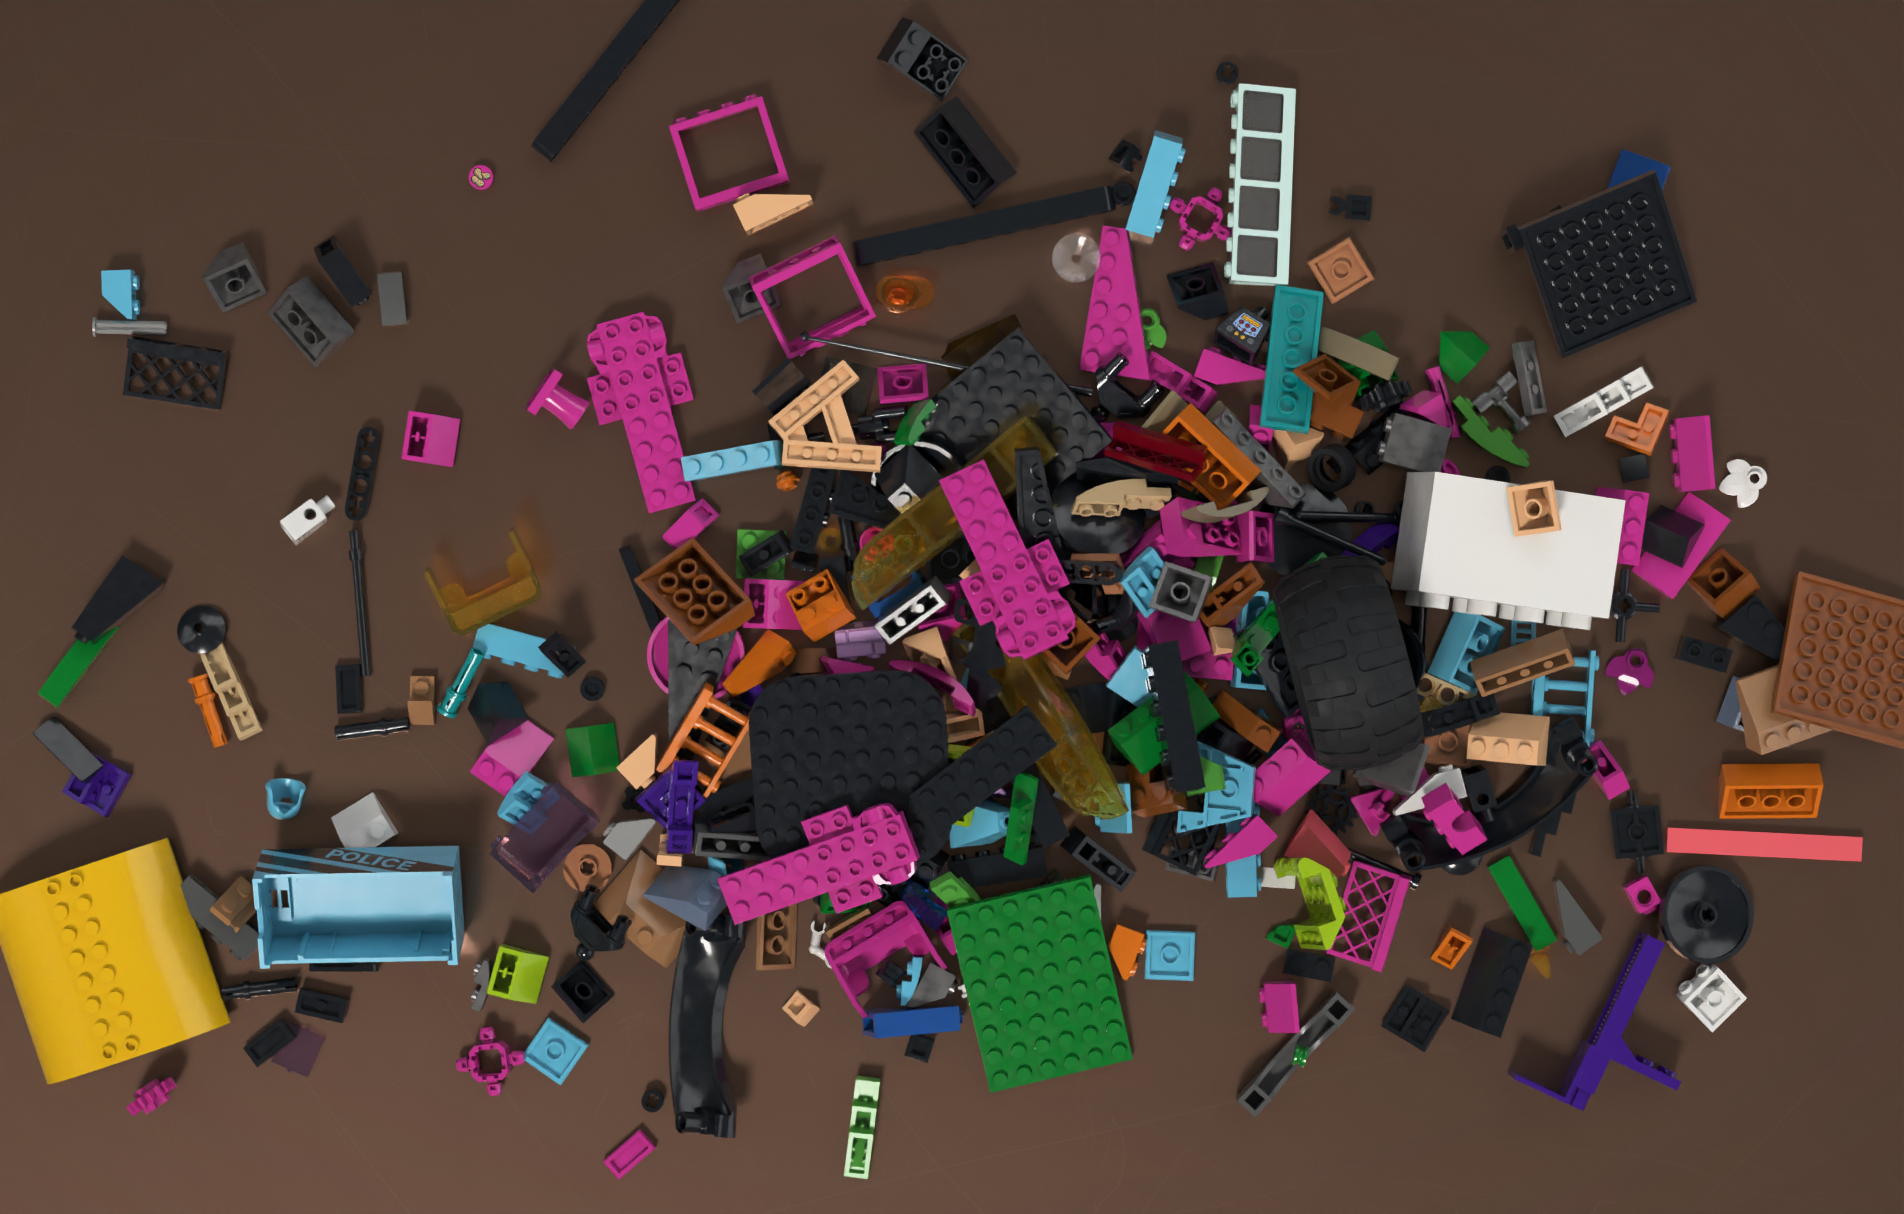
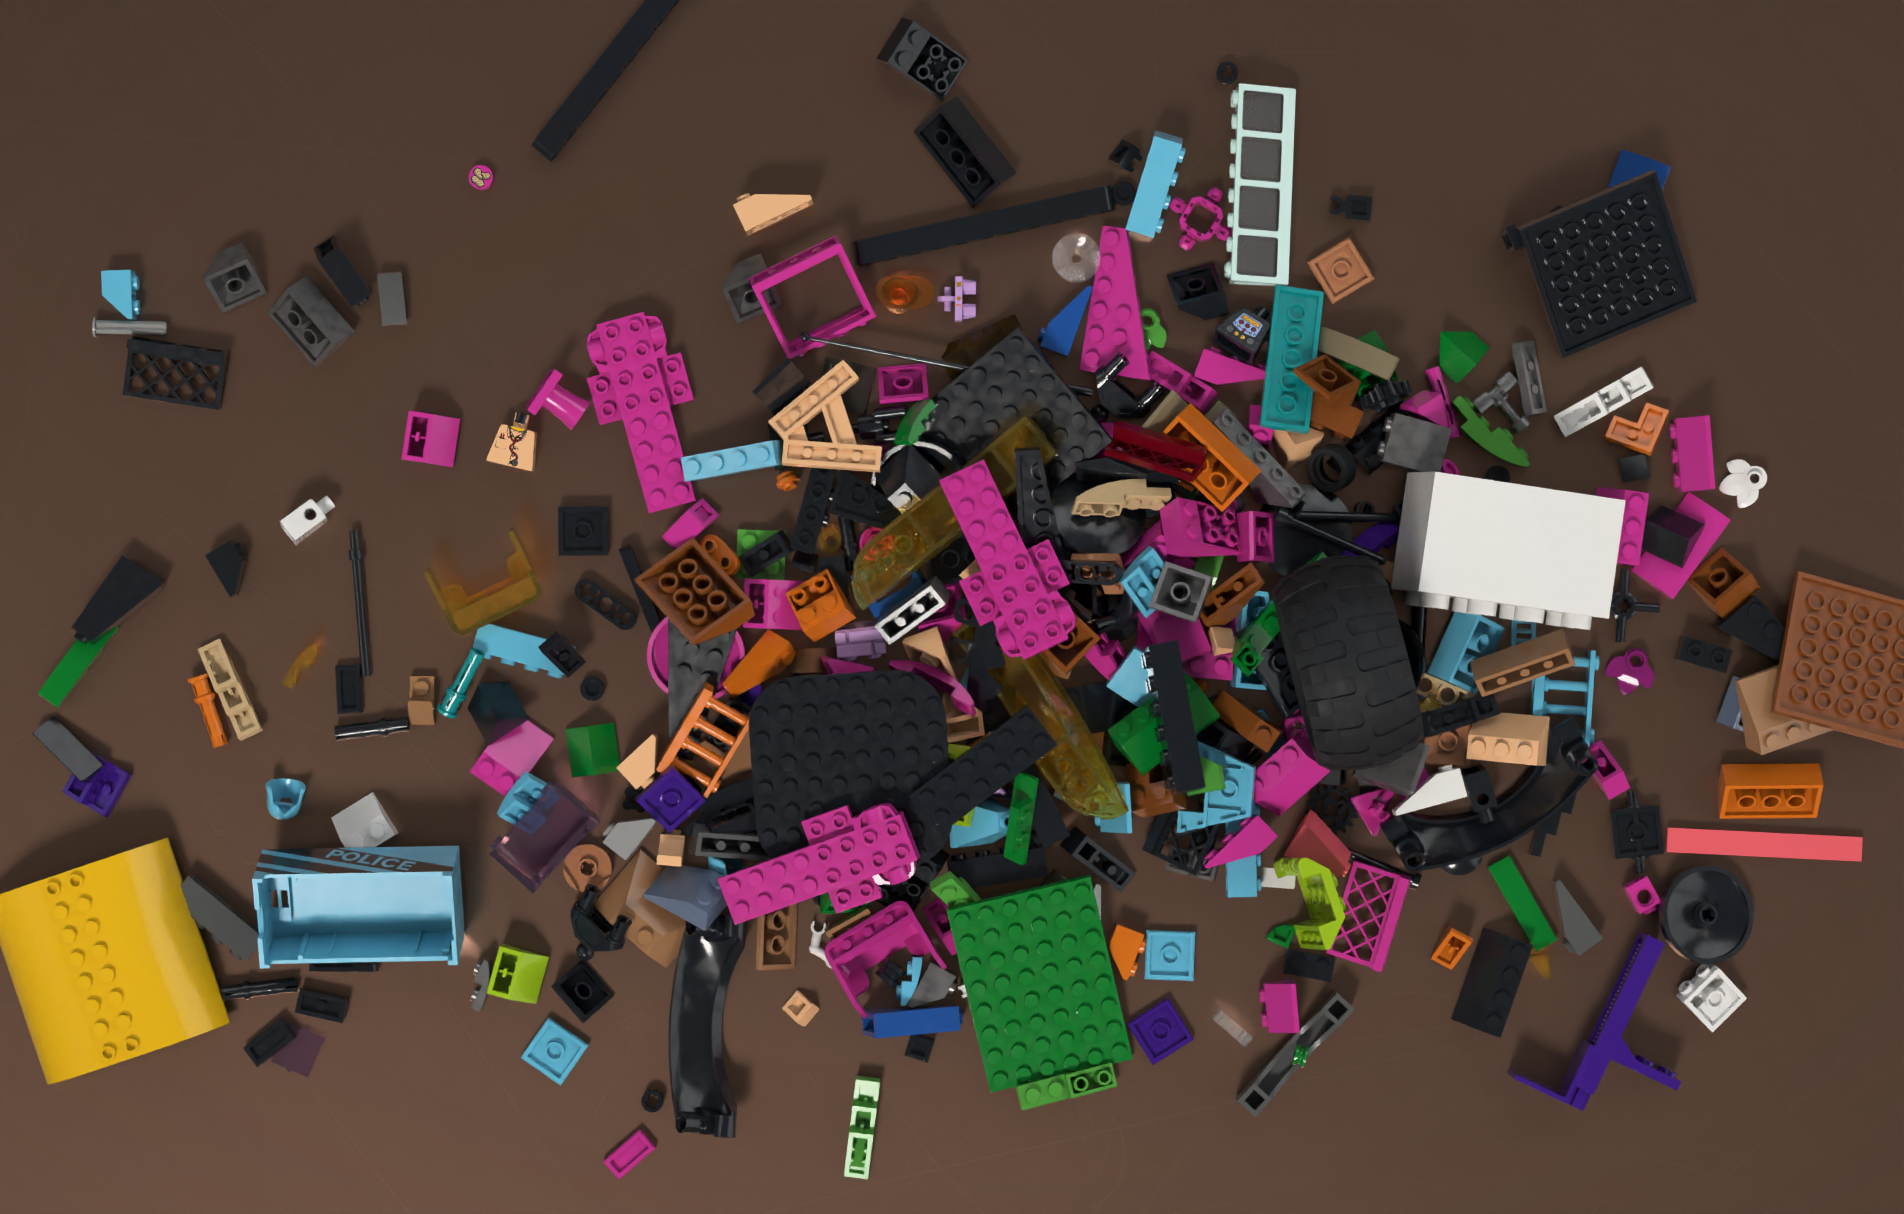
dark pink gear [126,1077,177,1117] -> none
black dish [177,606,226,654] -> none
medium nougat plate [209,876,257,933] -> none
black beam [345,427,381,521] -> none
dark pink piece [456,1026,526,1096] -> none
dark purple slope [666,760,699,854] -> none
dark pink window [669,94,790,212] -> none
clear blue slope [900,879,947,931] -> none
dark tan slope [1181,486,1269,523] -> none
black slope [1381,984,1450,1052] -> none
dark pink arch [1421,783,1487,855] -> none
light nougat slope [1506,480,1562,537] -> none
none -> black slope [205,540,247,597]
none -> clear yellow slope [282,644,321,688]
none -> light nougat torso [487,412,537,472]
none -> black plate [558,507,608,556]
none -> black beam [575,579,637,630]
none -> orange plate [699,534,741,576]
none -> lavender hips [937,276,976,322]
none -> bright green slope [1015,1062,1117,1110]
none -> blue slope [1037,285,1093,357]
none -> dark purple tile [1127,997,1194,1065]
none -> clear beam [1211,1009,1254,1047]

